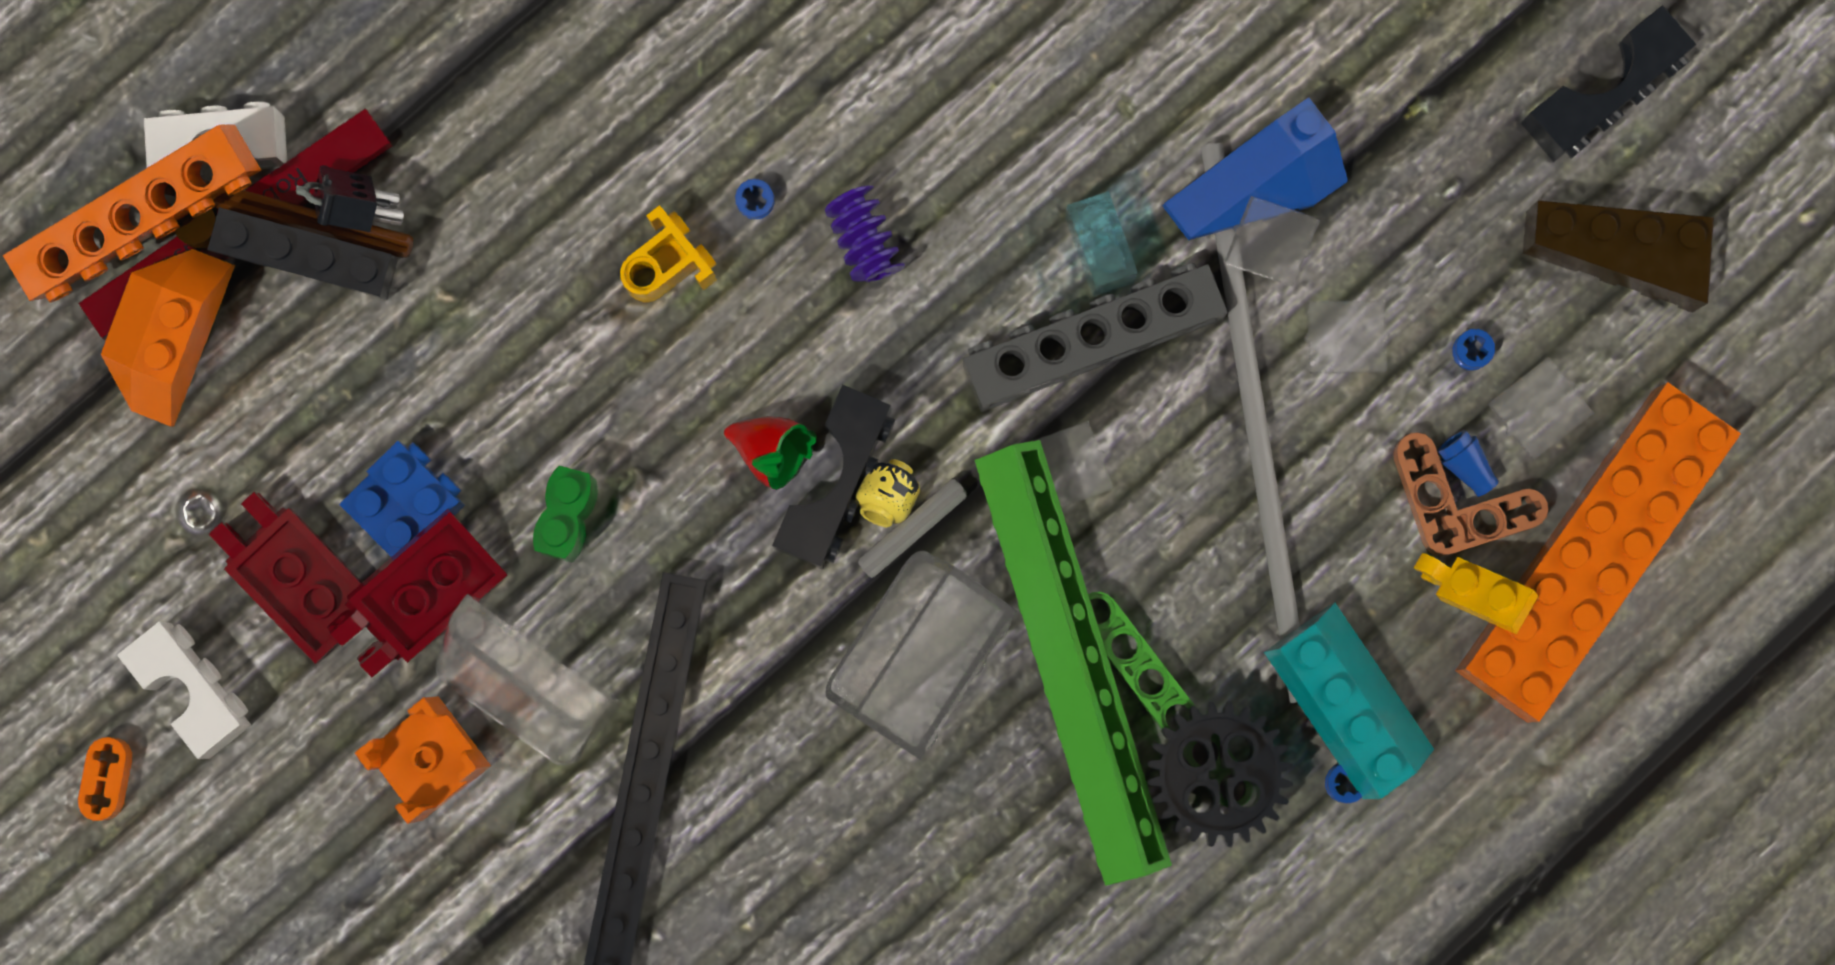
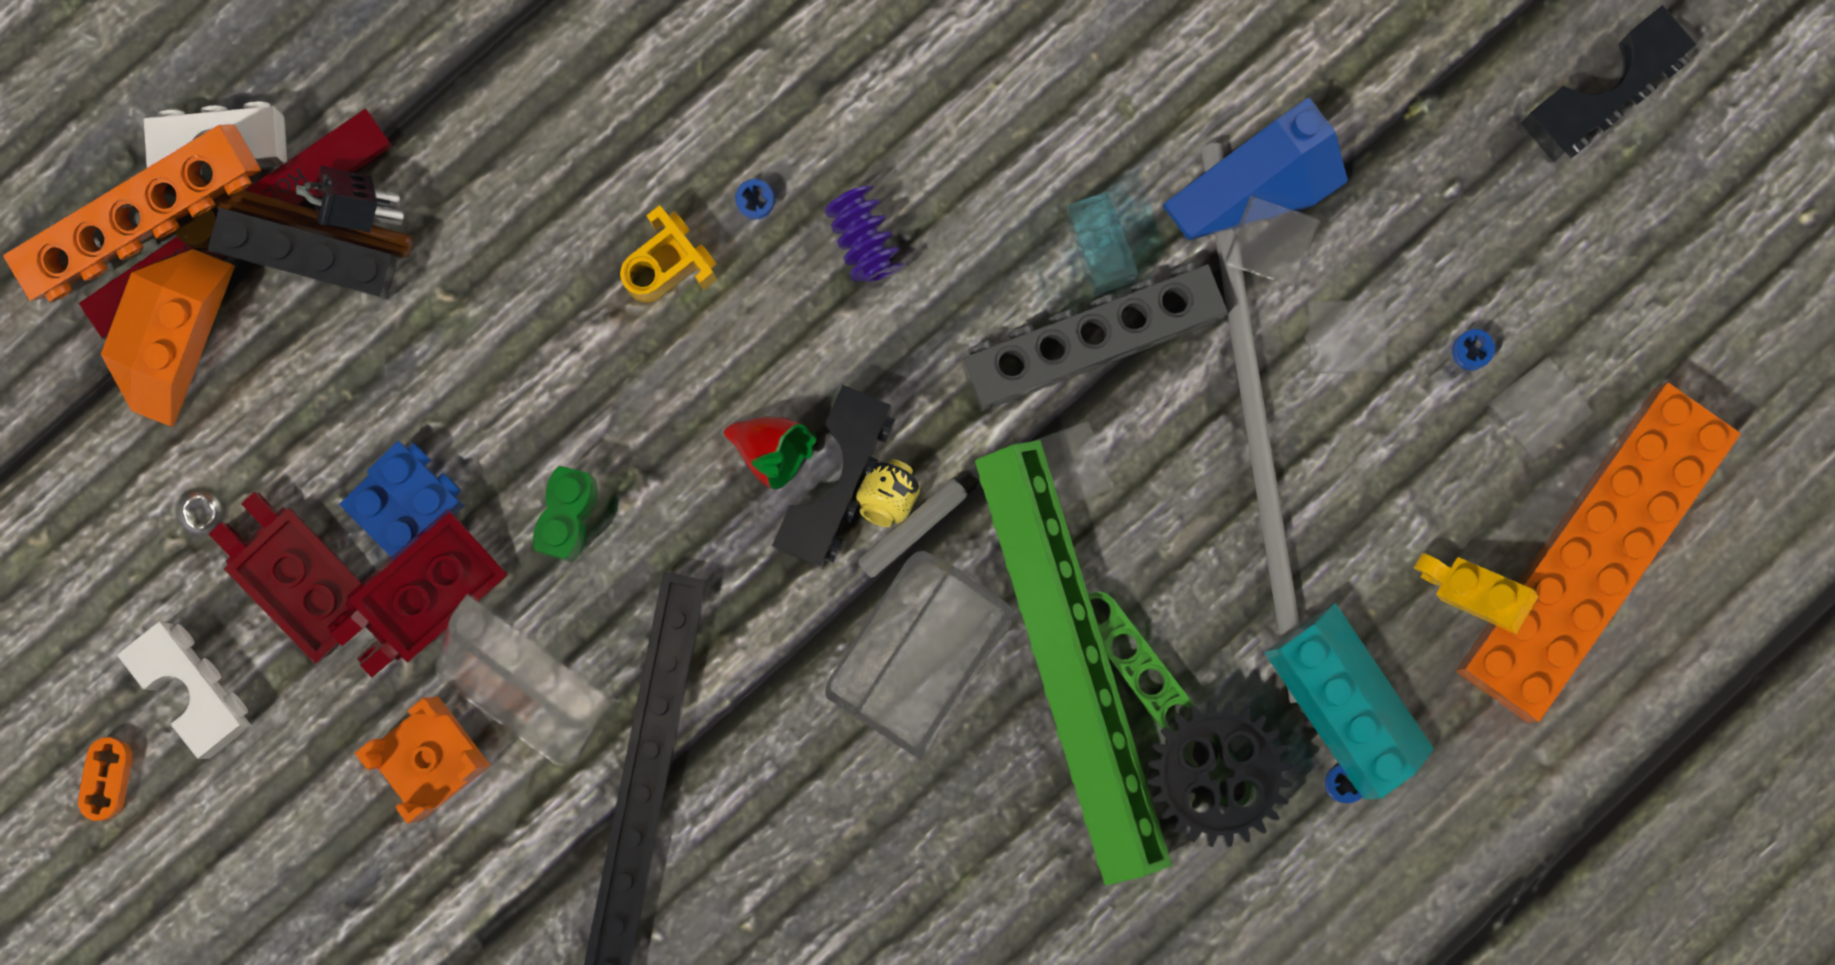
nougat beam [1393,432,1549,556] -> none
blue cone [1437,430,1499,497] -> none
dark brown wedge [1523,200,1714,313] -> none

